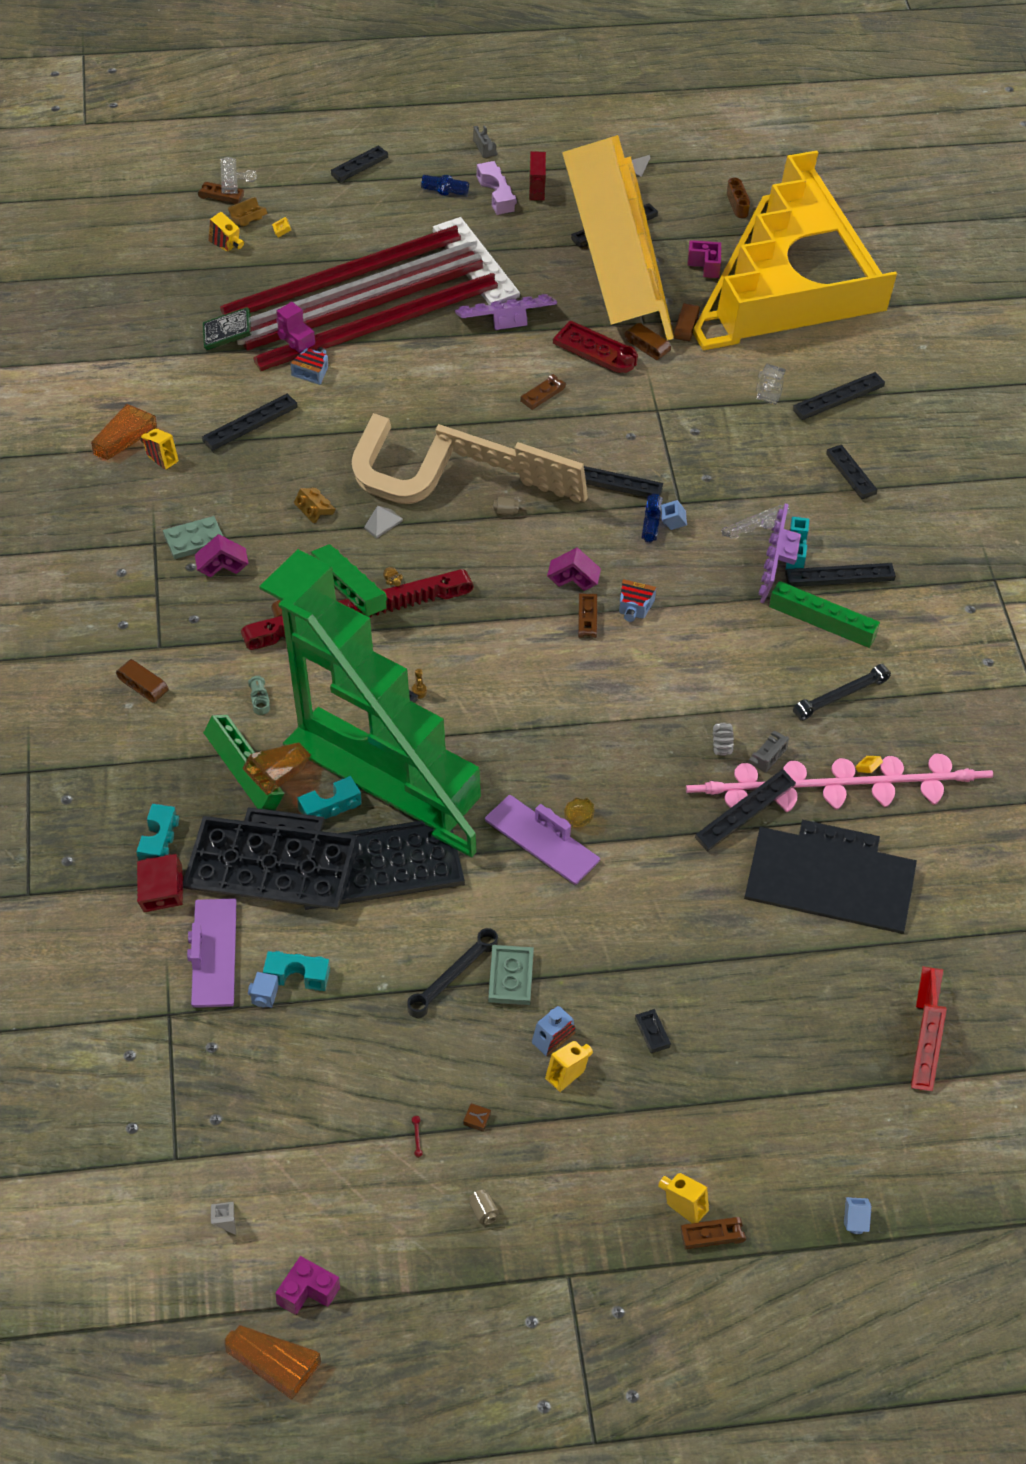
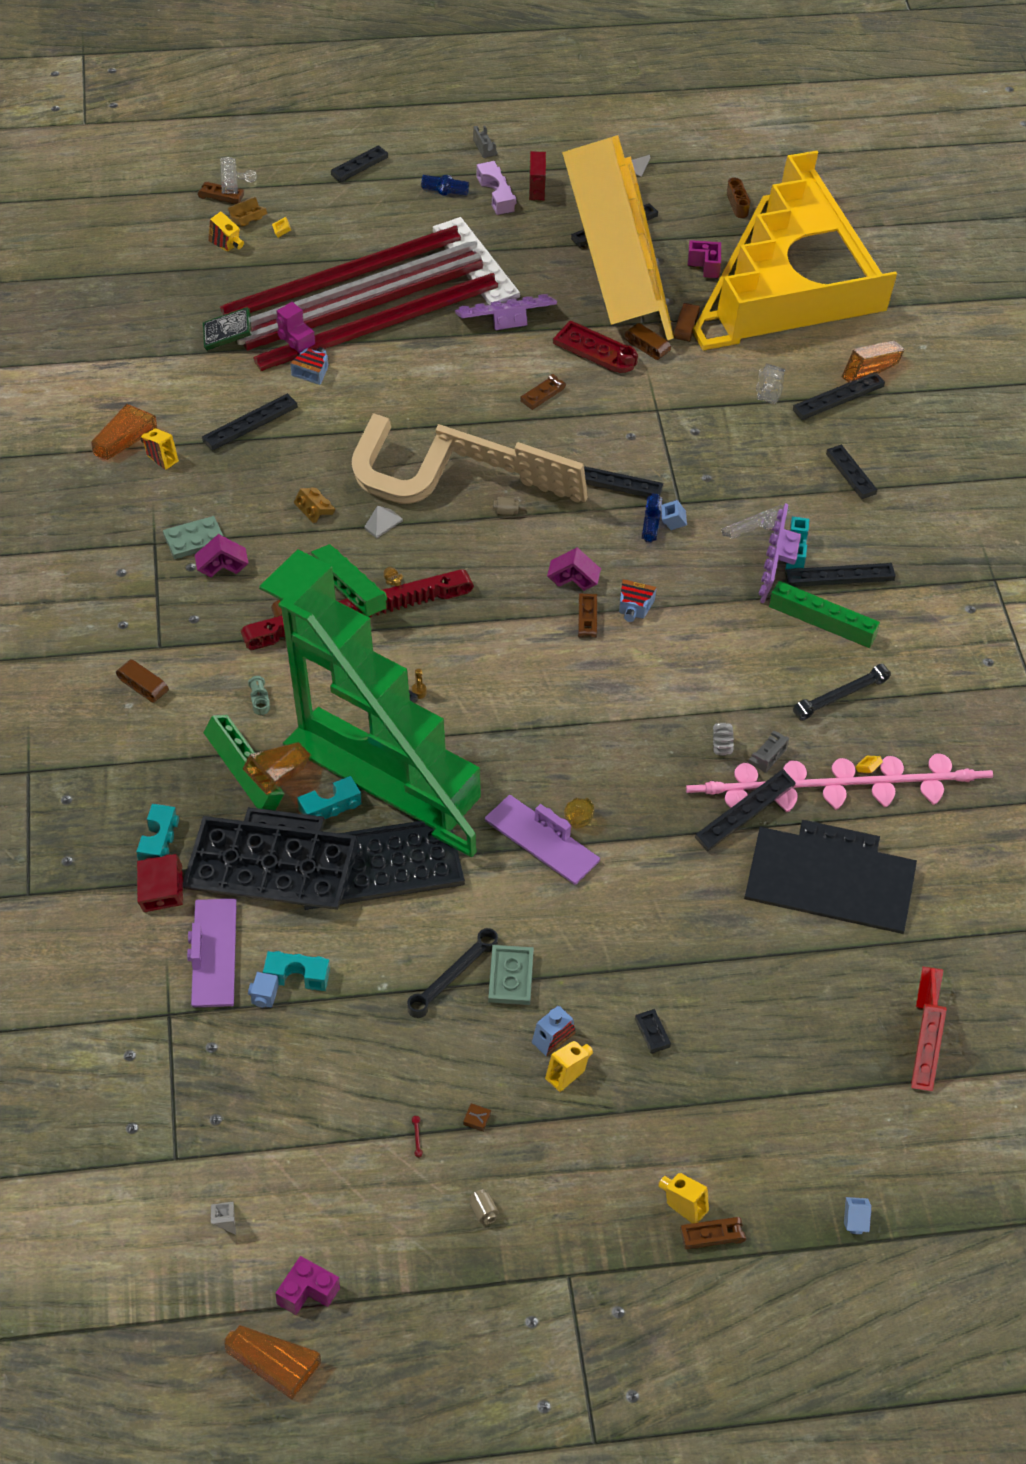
none -> clear orange slope [841,340,905,383]

